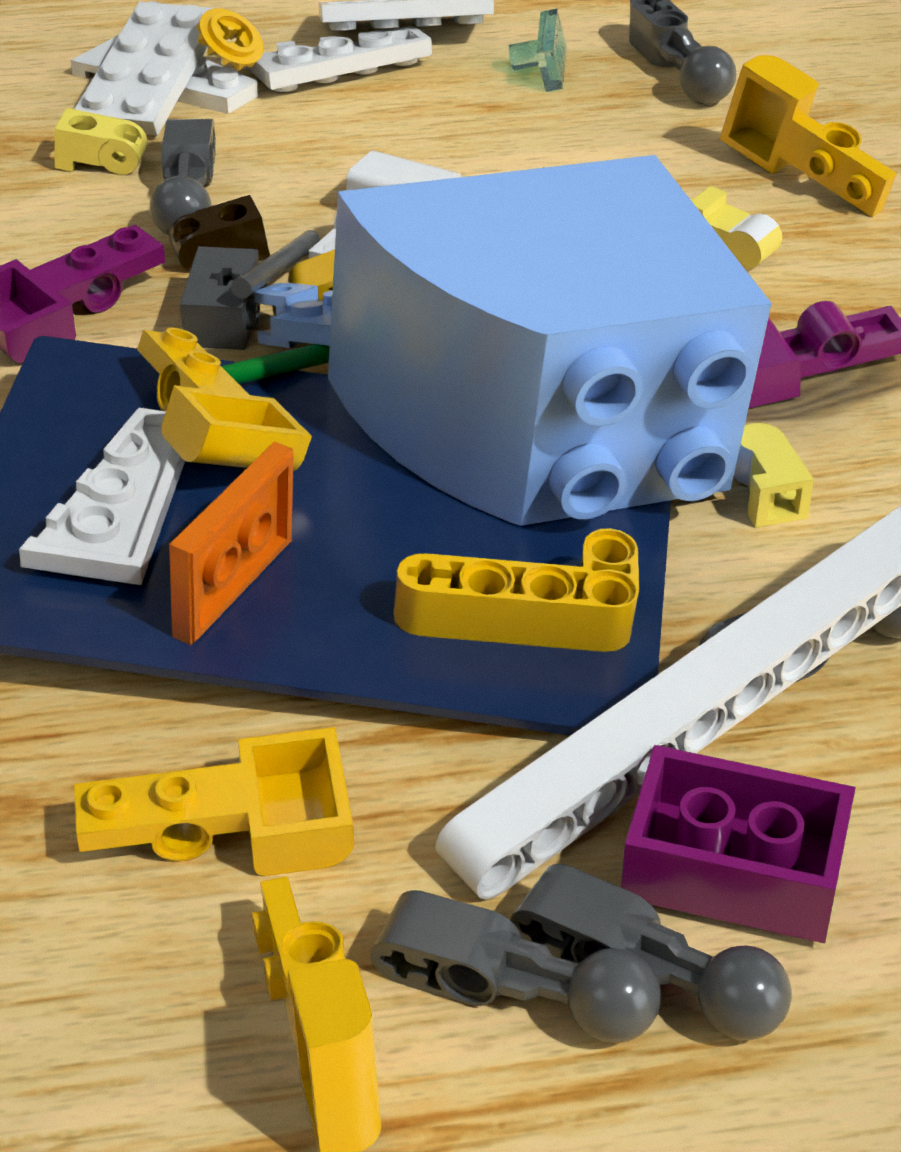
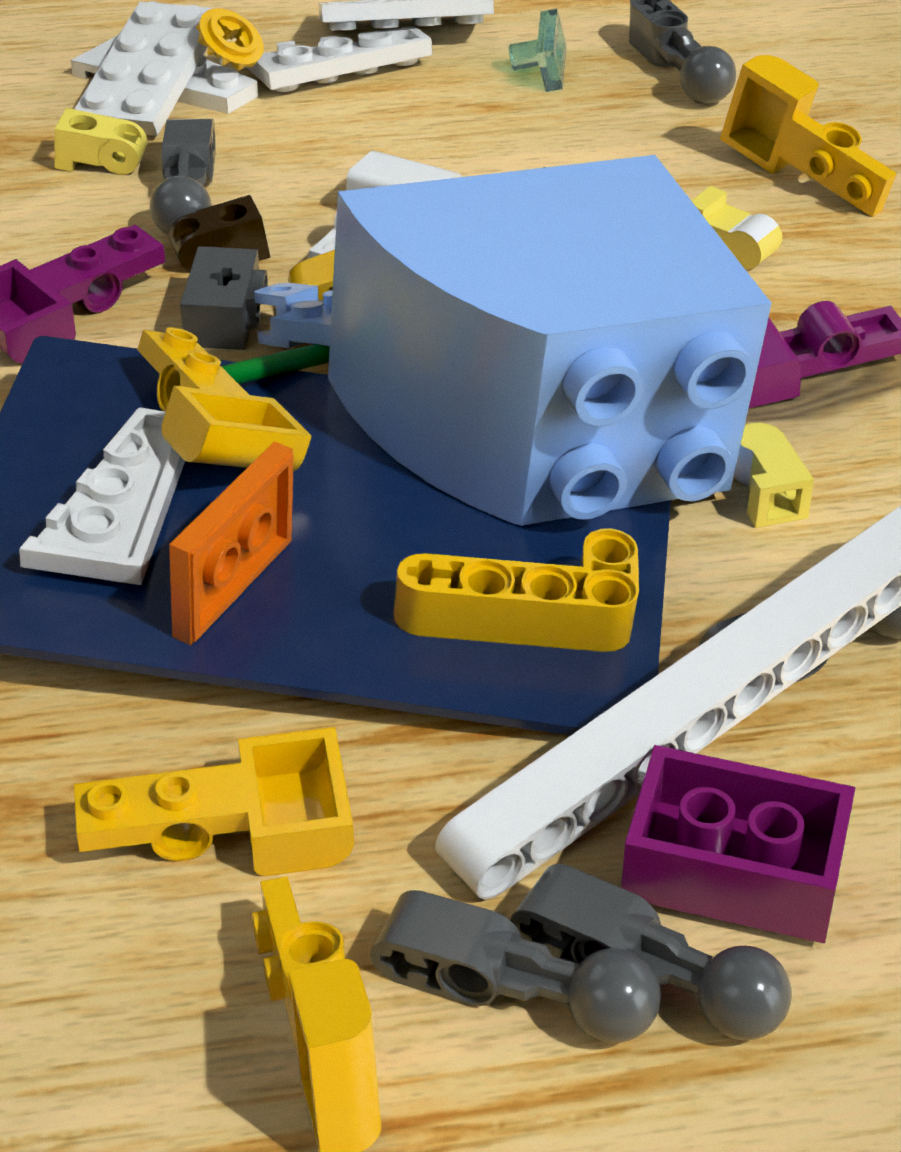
dark grey bar [231,230,320,299] -> none

